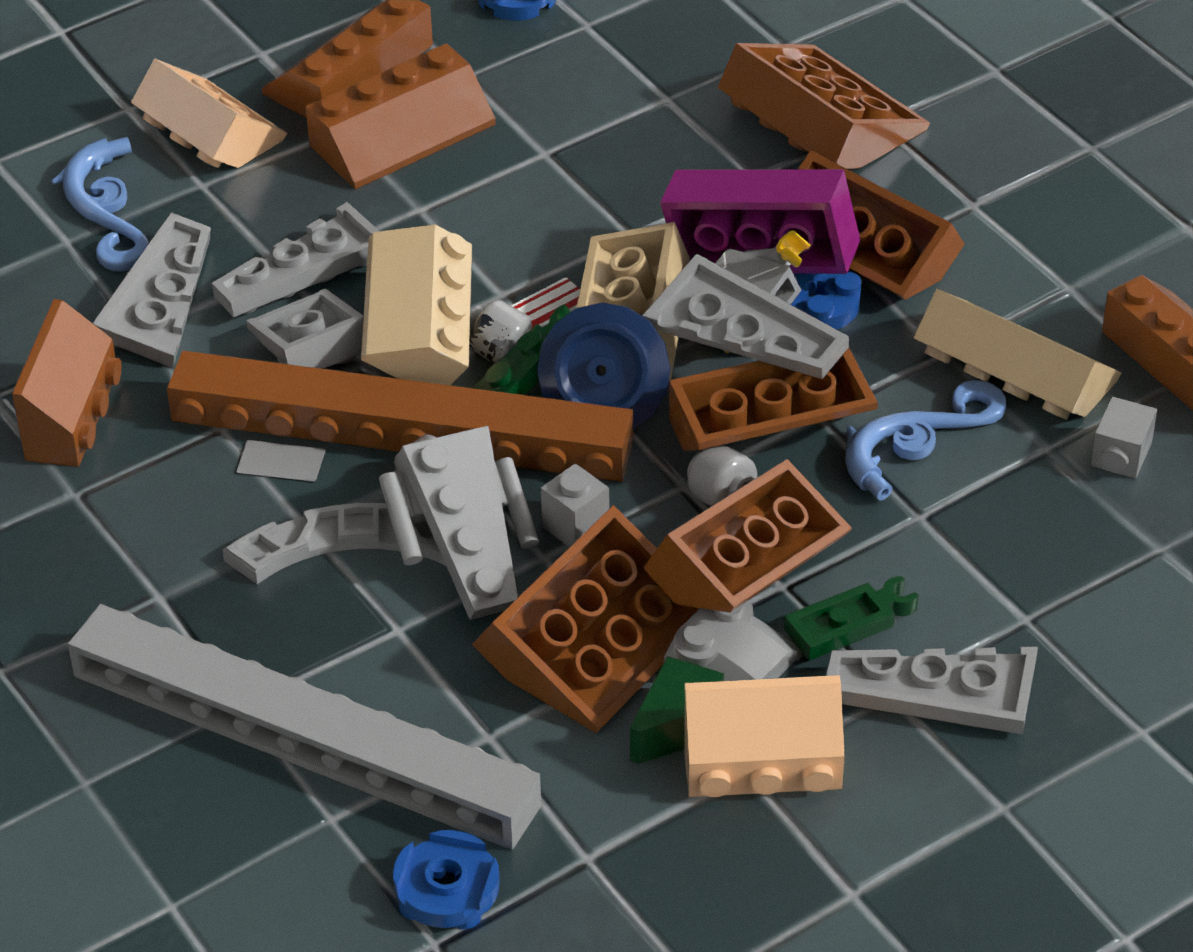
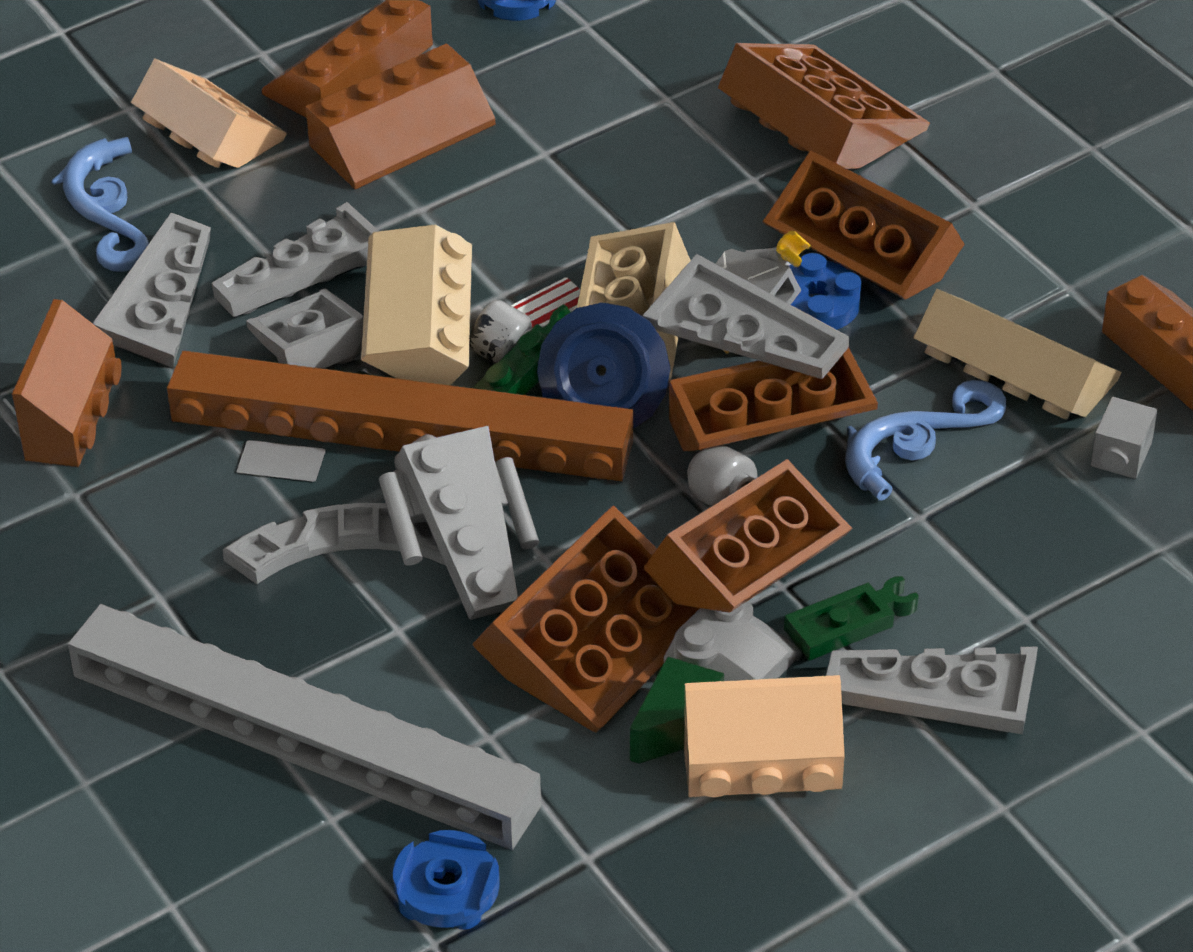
light grey brick [541,464,609,547] -> none
magenta brick [660,169,860,274] -> none

